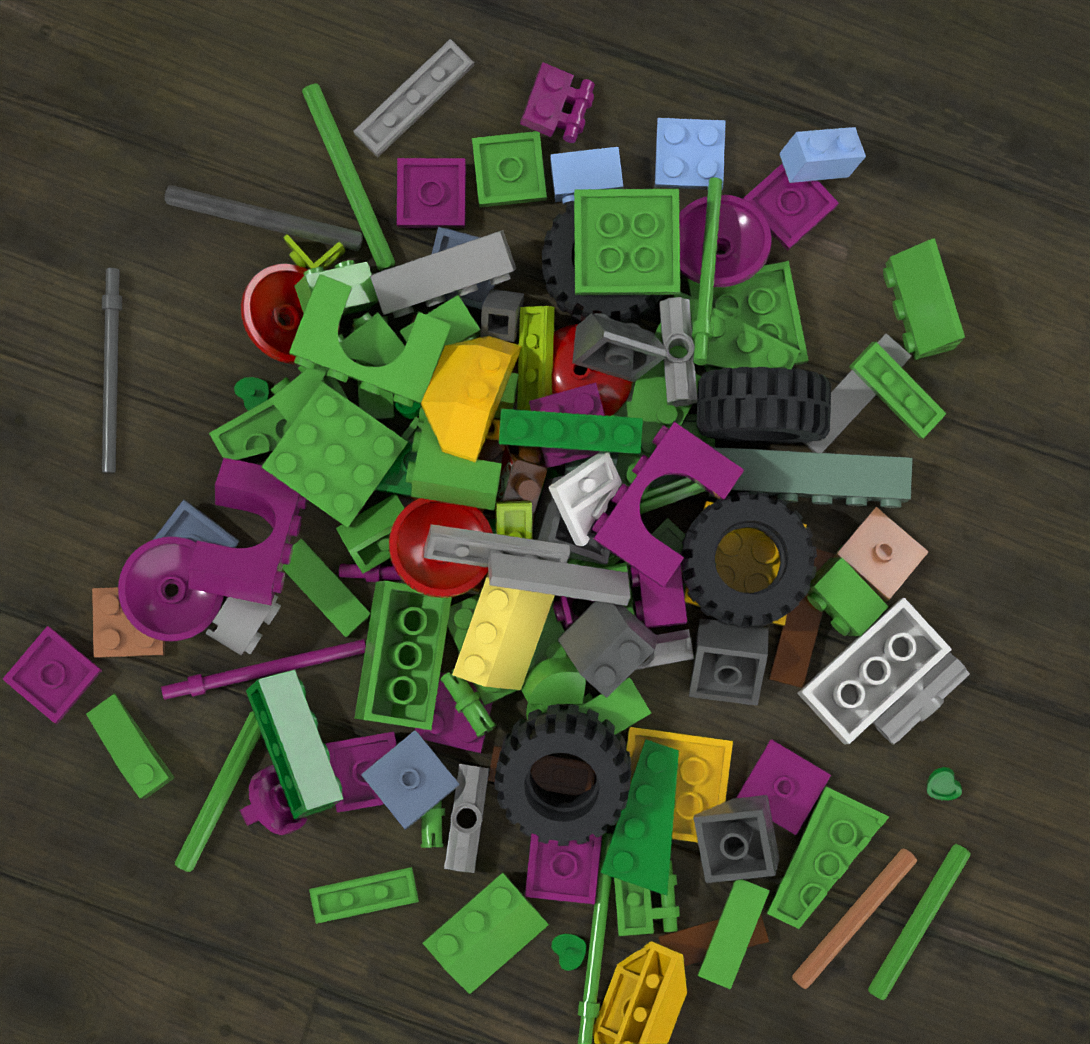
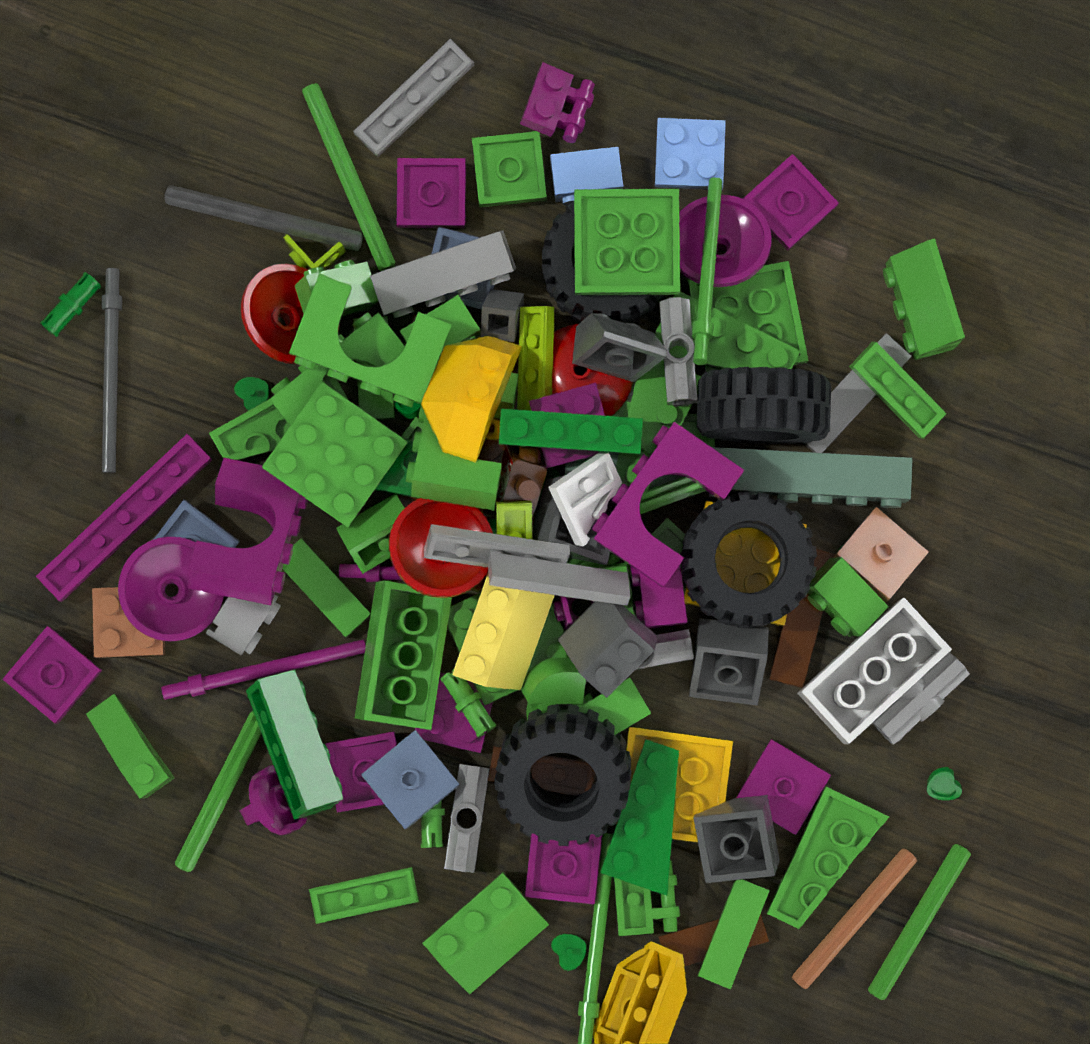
light blue brick [779,127,866,183] -> none
none -> magenta plate [36,434,212,602]
none -> green pin [40,272,102,337]

